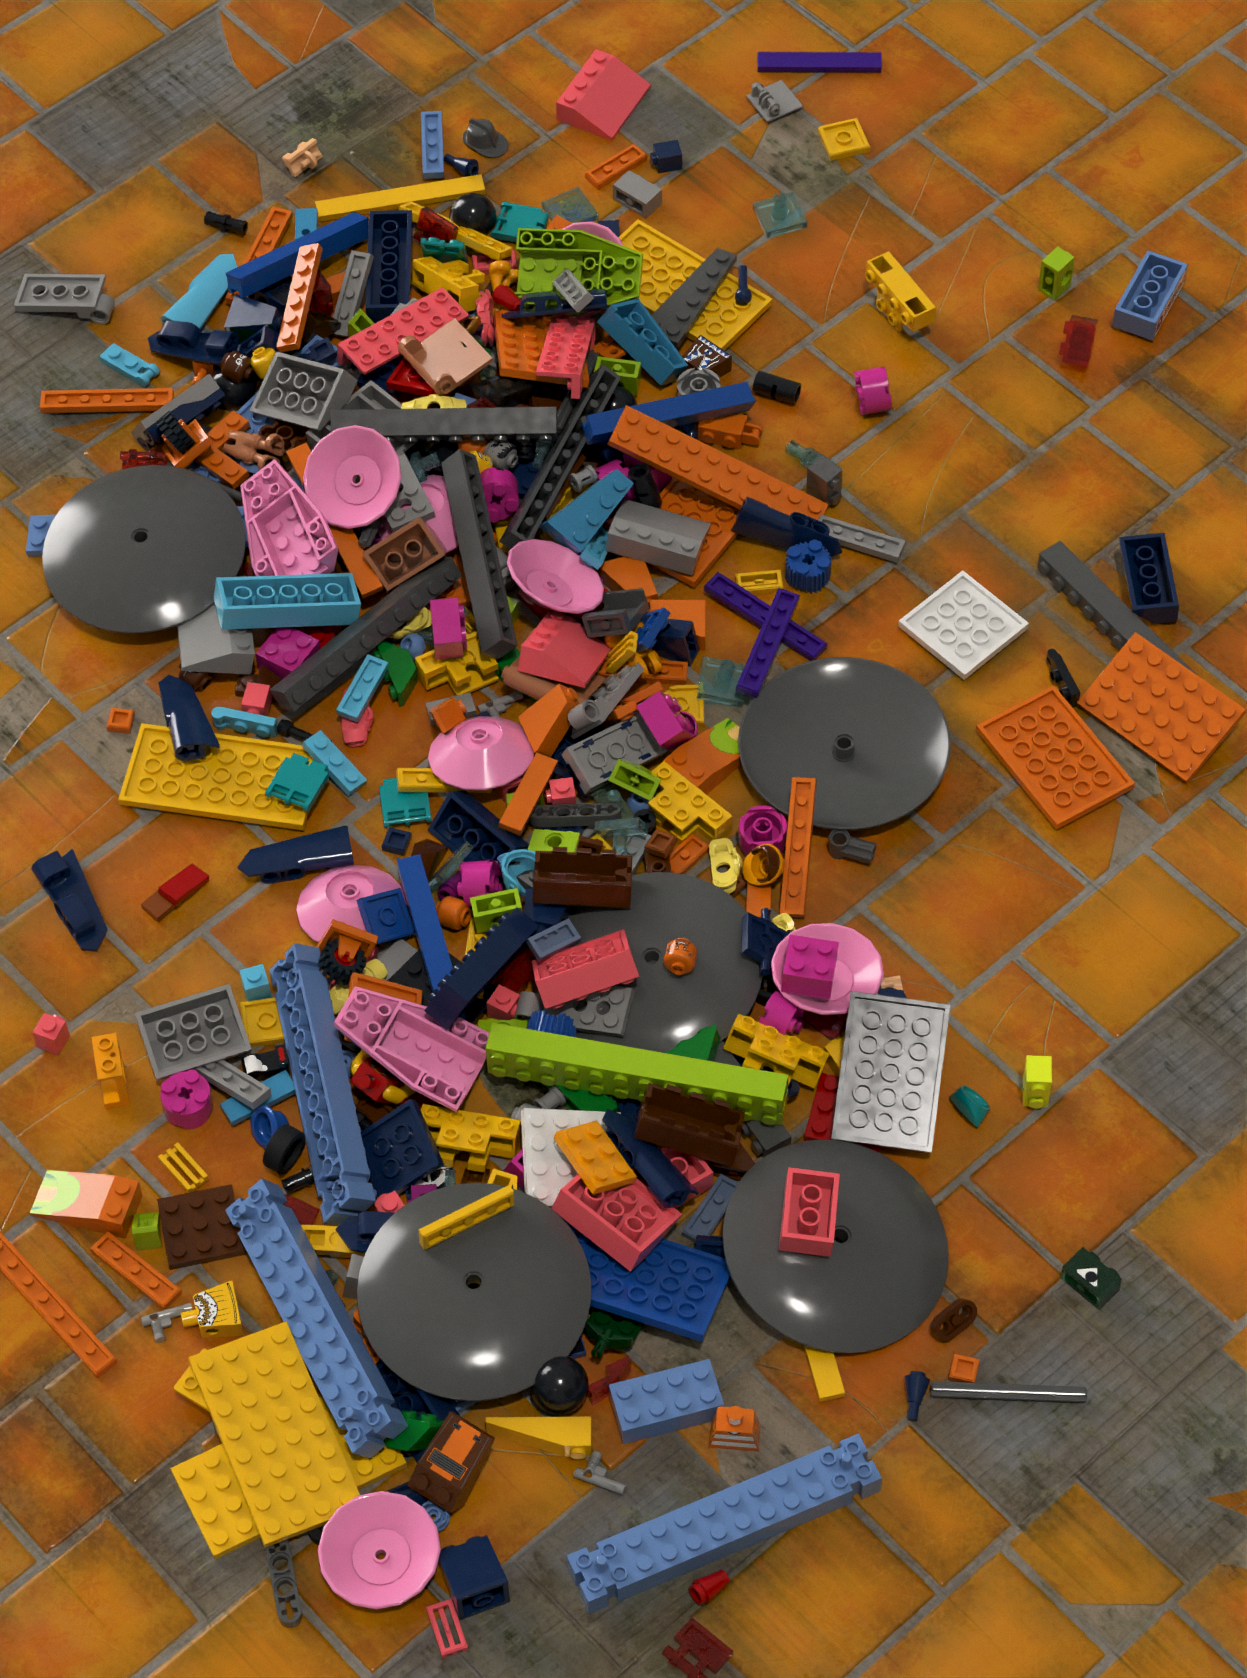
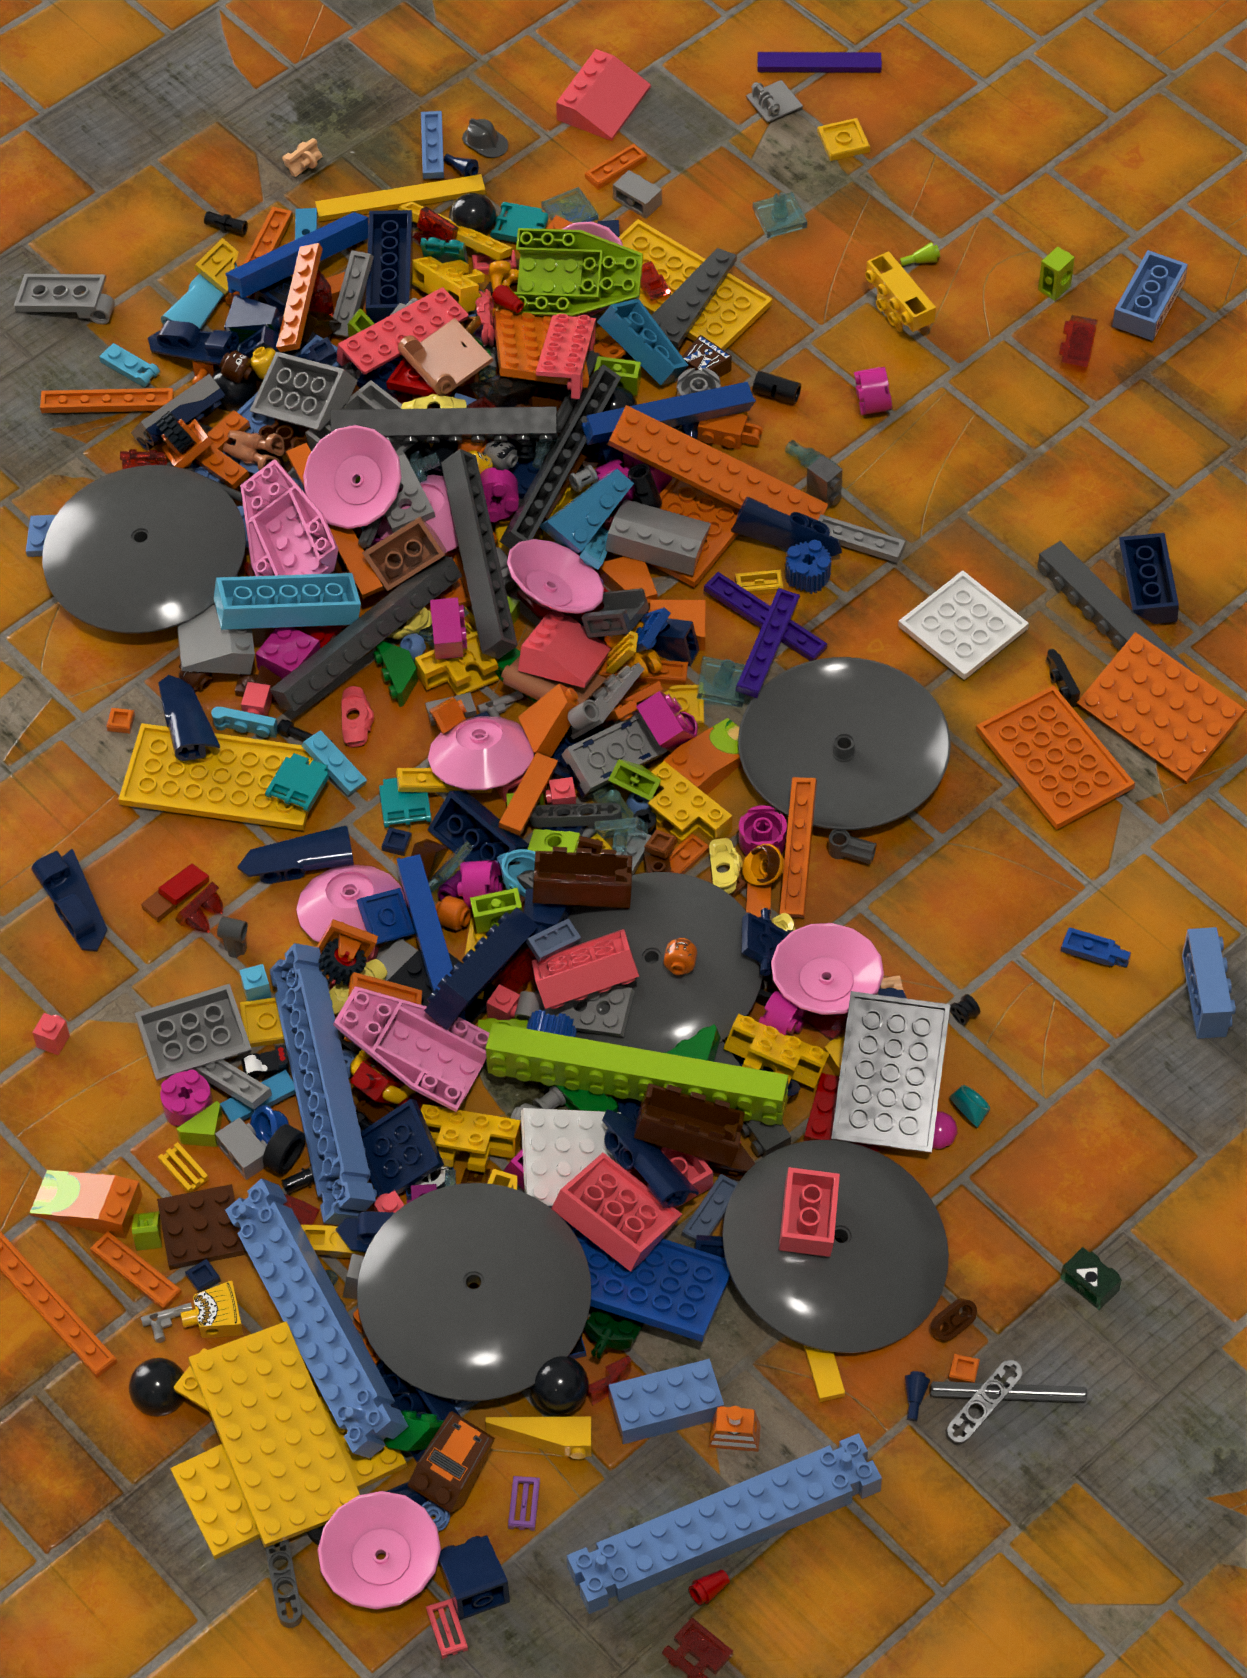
light orange window [91,1033,130,1109] -> none
medium azure plate [336,654,389,722] -> none
yellow tile [418,1185,514,1250] -> none
dark blue panel [502,289,607,318] -> none
light grey tile [552,268,594,313] -> none
light orange plate [553,1120,637,1195] -> none
light grey hose [573,1451,626,1495] -> none
dark blue brick [650,140,682,174] -> none
dark blue bar [735,265,752,305] -> none
dark pink brick [781,935,839,999] -> none
neon yellow brick [1023,1055,1052,1109] -> none
none -> black piece [129,1358,185,1416]
none -> clear red tile [175,881,223,933]
none -> lime slope [176,1101,223,1147]
none -> dark blue tile [185,1259,221,1293]
none -> yellow wing [194,238,239,295]
none -> light grey brick [215,1117,267,1180]
none -> dark grey piece [217,916,248,958]
none -> medium lavender tile [508,1476,540,1531]
none -> clear red slope [640,261,671,301]
none -> lime cone [900,242,941,267]
none -> dark pink hair [932,1111,958,1149]
none -> beam [947,1360,1022,1444]
none -> black wheel [950,994,981,1025]
none -> blue hinge [1061,927,1131,967]
none -> medium blue brick [1182,927,1236,1039]

